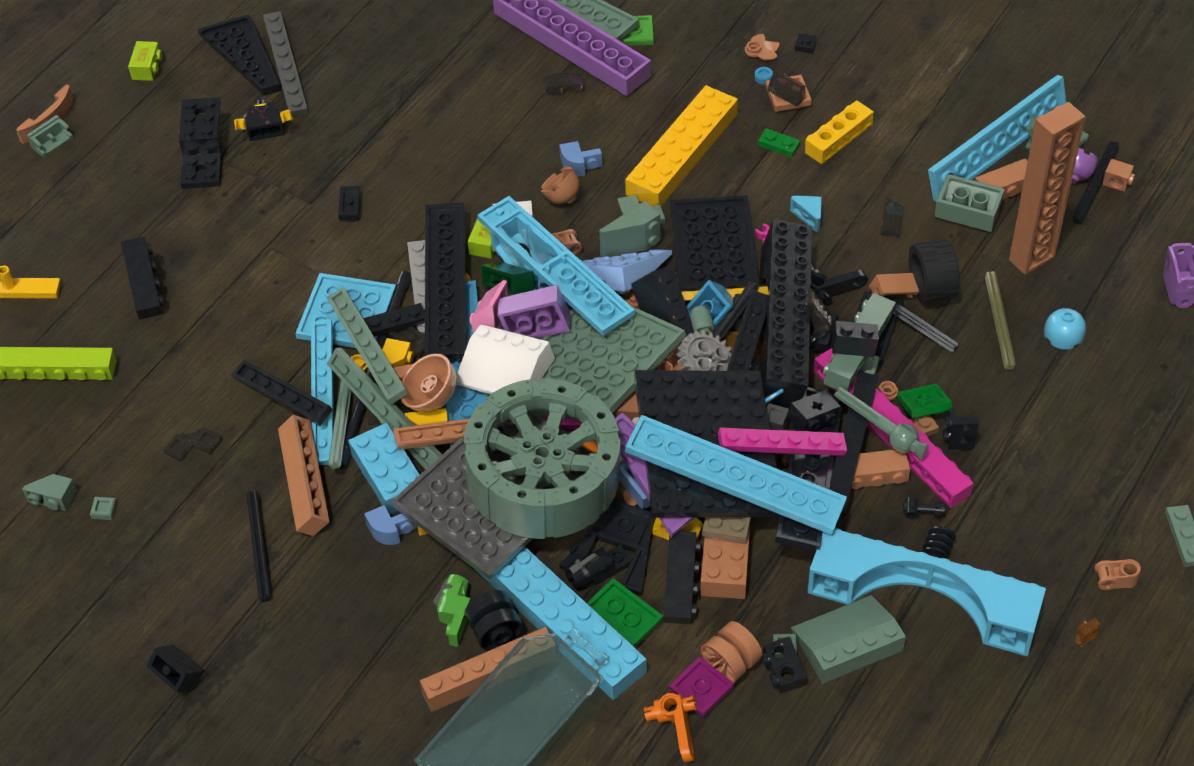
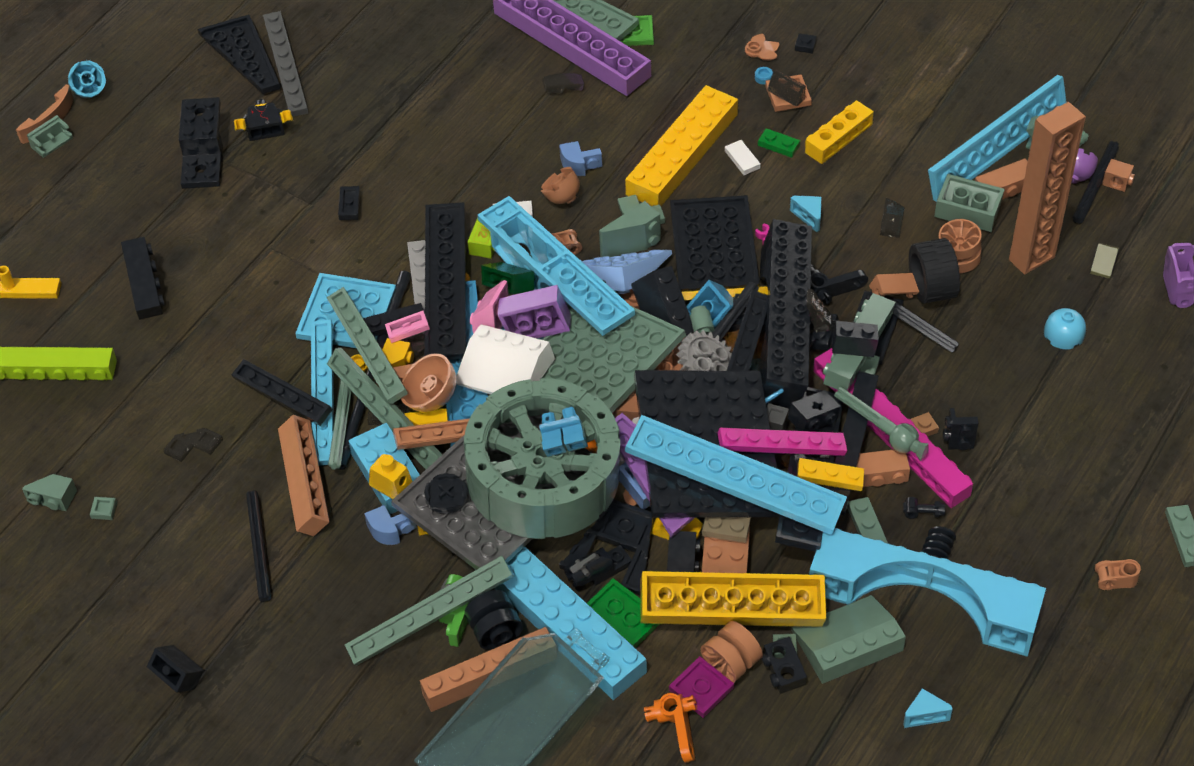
lime brick [128,41,163,81] -> none
nougat plate [877,381,898,401] -> none
green plate [897,384,952,418] -> none
olive axle [985,271,1016,370] -> none
clear orange plate [1075,617,1101,647] -> none
none -> medium azure cylinder [68,61,106,98]
none -> sand green plate [345,556,514,666]
none -> yellow torso [369,454,413,499]
none -> bright pink tile [385,311,430,343]
none -> black tile [424,473,469,514]
none -> dark azure hips [539,407,588,457]
none -> yellow brick [640,571,826,627]
none -> white tile [725,140,760,175]
none -> yellow plate [797,458,864,491]
none -> sand green plate [847,497,888,544]
none -> medium azure slope [903,689,952,728]
none -> nougat wheel [939,219,982,273]
none -> slope [1090,243,1119,279]

